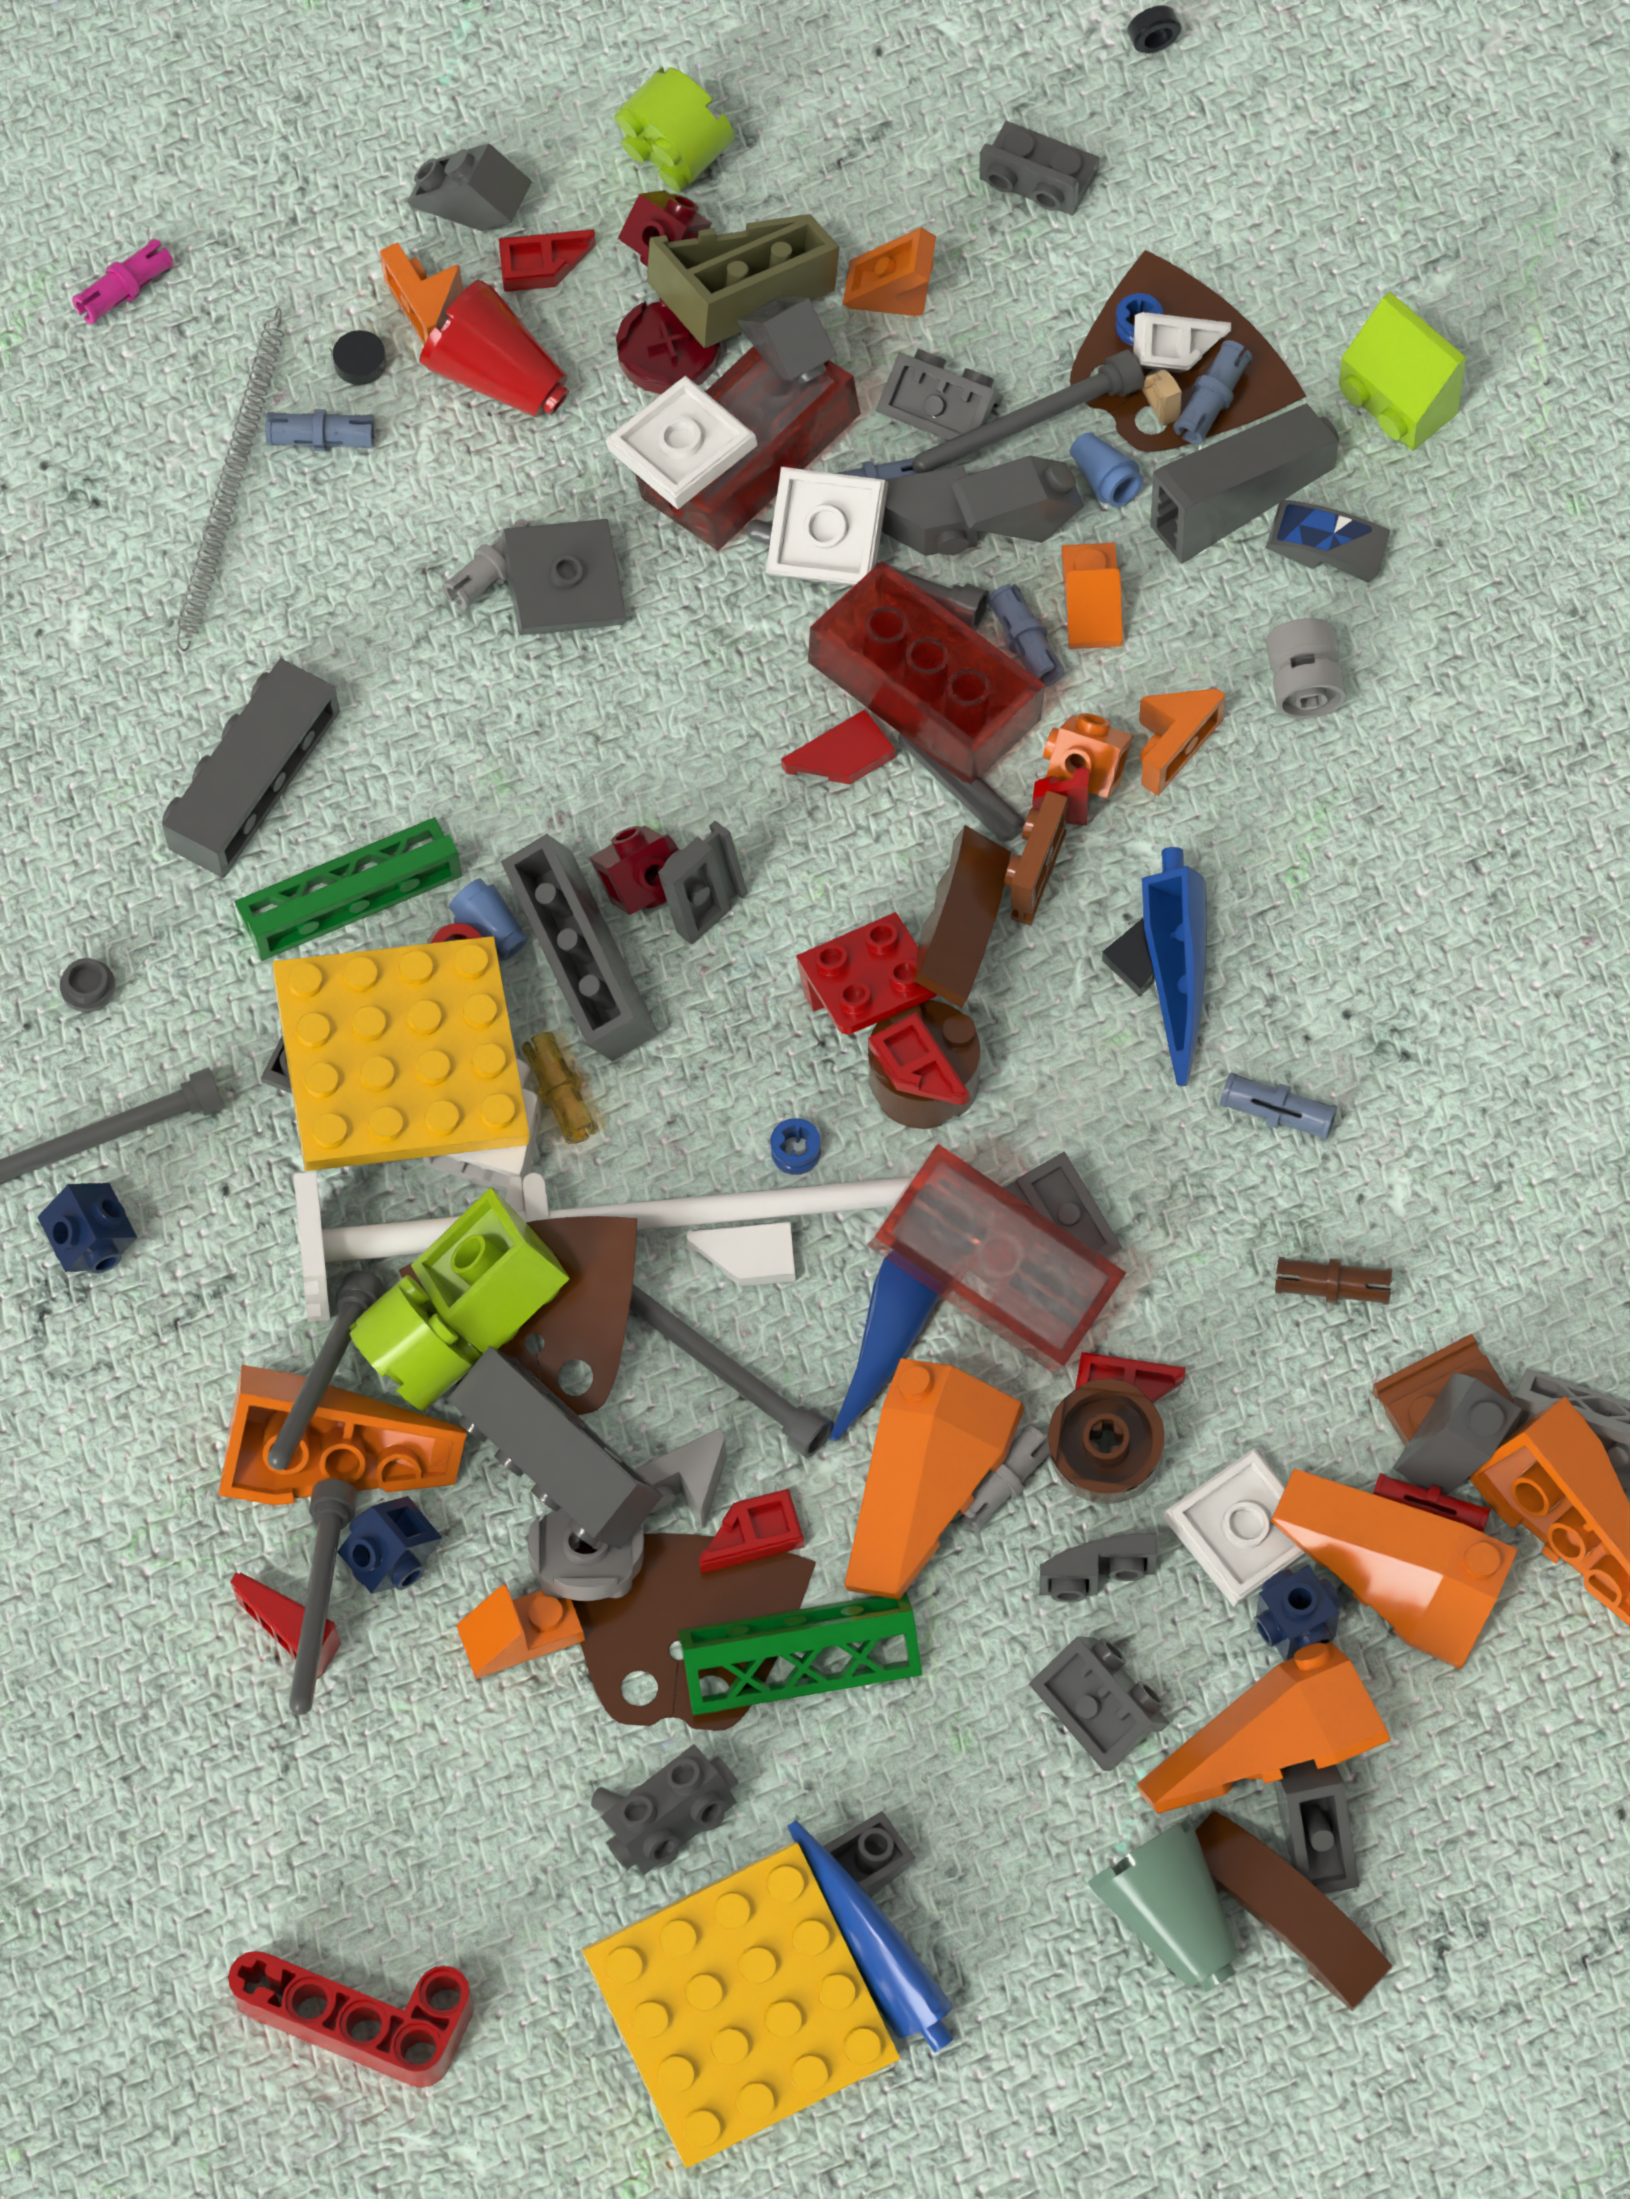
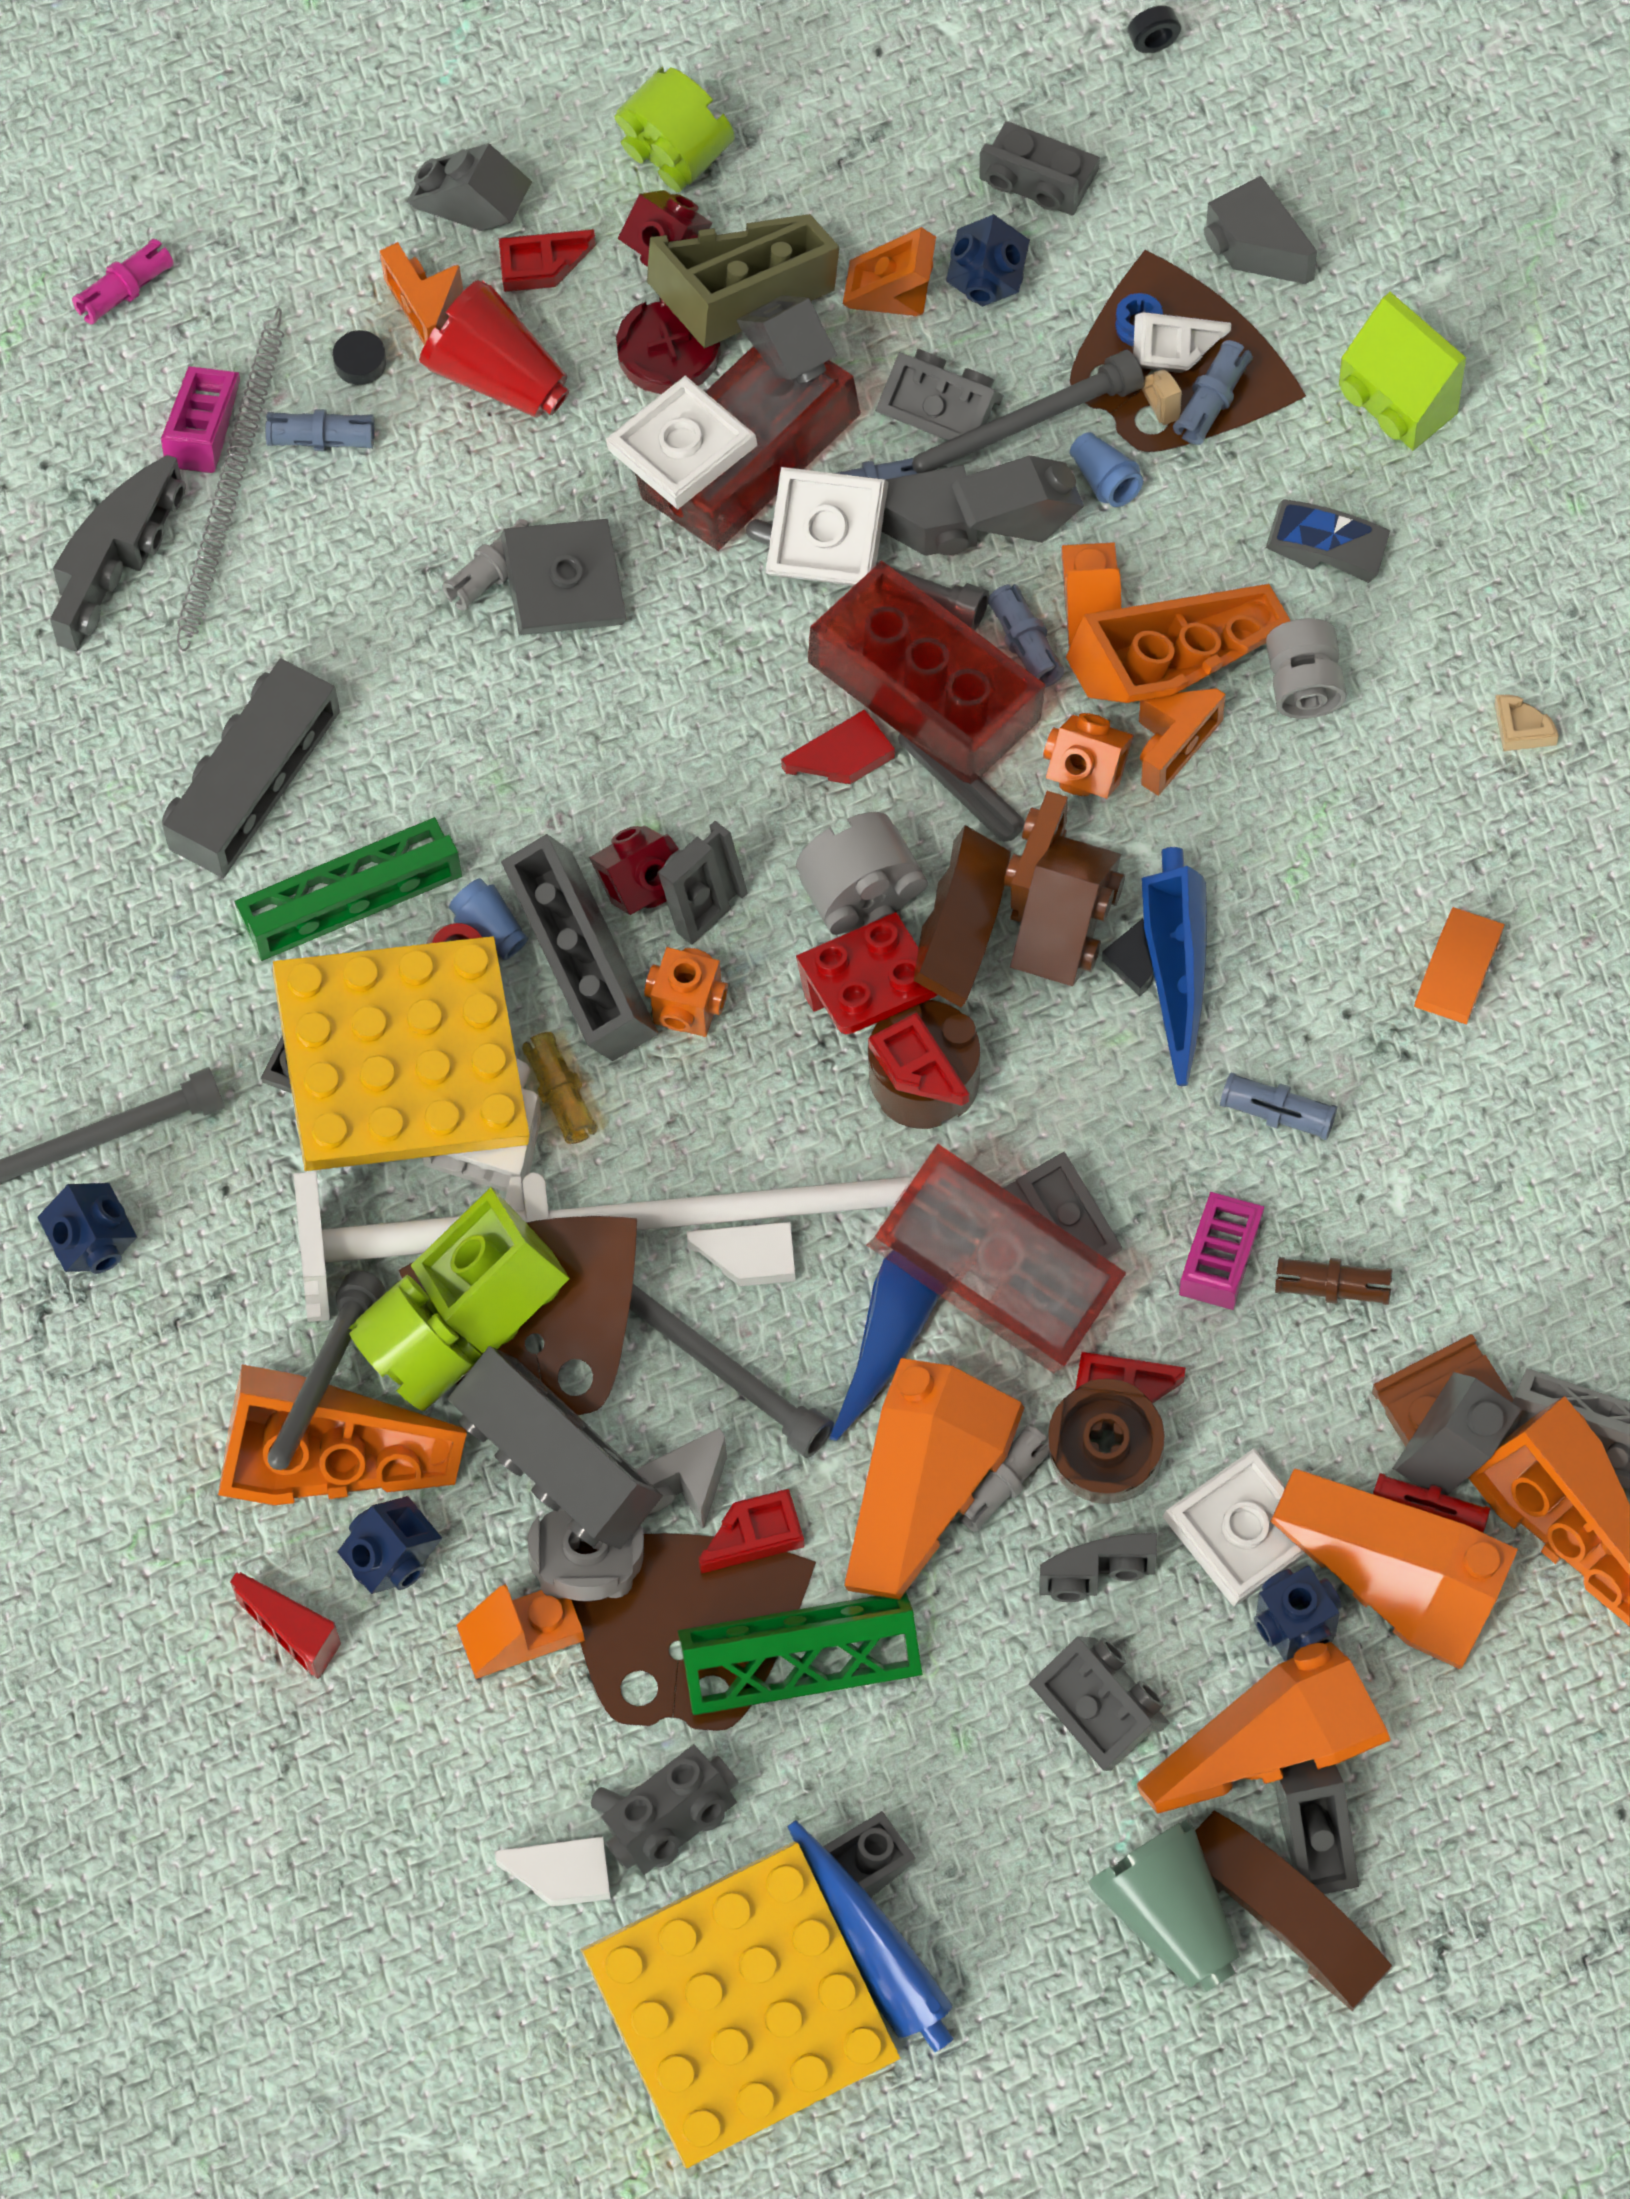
dark grey plate [60,958,116,1012] -> none
red beam [228,1951,474,2088] -> none
dark grey piece [289,1479,358,1715] -> none
blue bush [770,1118,821,1175] -> none
red tile [1032,767,1090,826] -> none
dark grey slope [1150,403,1339,564] -> none
none -> dark grey slope [50,455,186,652]
none -> dark pink slope [161,366,240,473]
none -> white tile [495,1837,611,1907]
none -> orange brick [644,947,728,1037]
none -> light grey brick [796,812,928,935]
none -> dark blue brick [946,214,1030,307]
none -> reddish brown brick [1010,835,1125,987]
none -> orange wedge [1066,584,1291,703]
none -> dark pink slope [1179,1192,1264,1310]
none -> dark grey slope [1204,176,1317,284]
none -> orange slope [1414,907,1505,1025]
none -> tan tile [1494,695,1559,751]

